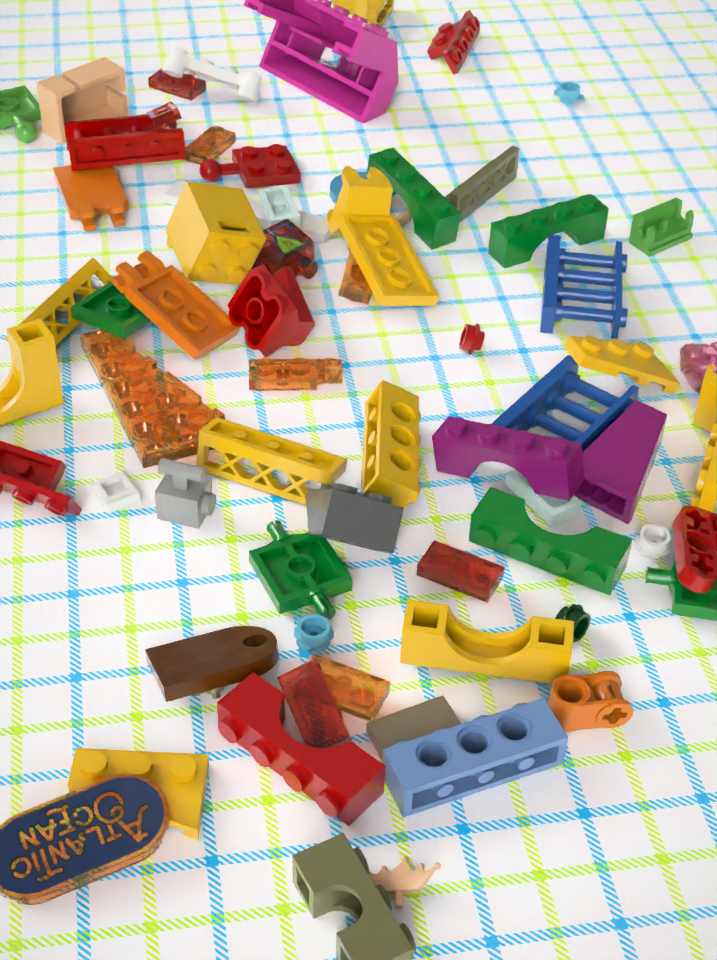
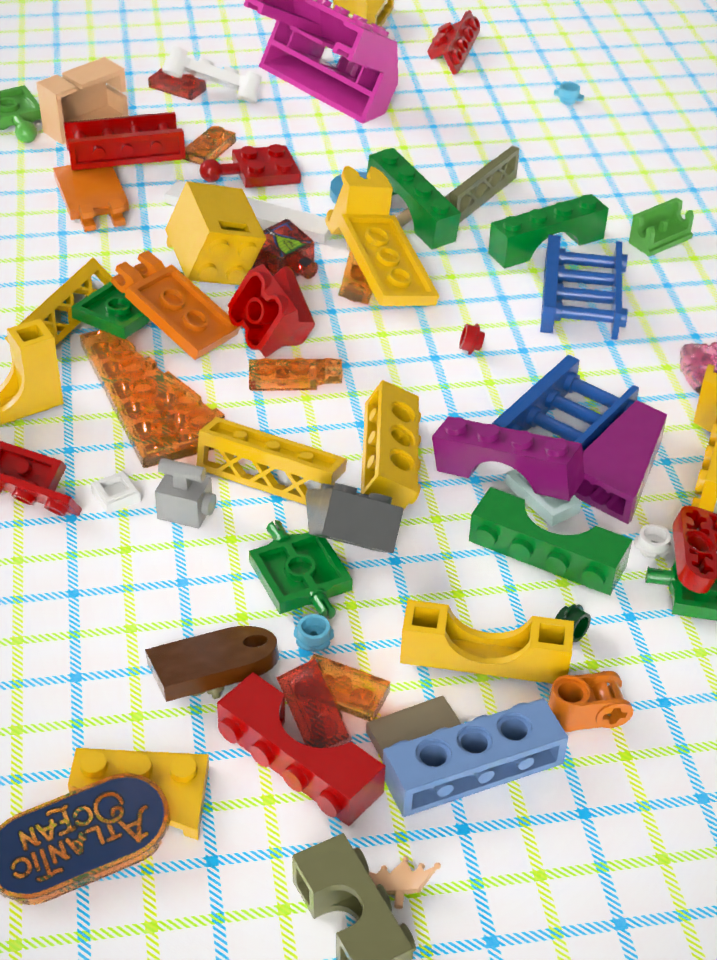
clear red plate [146,101,182,130] -> none
light aqua plate [258,185,301,231] -> none
clear red plate [416,540,505,603] -> none
yellow wing [563,335,680,394] -> none

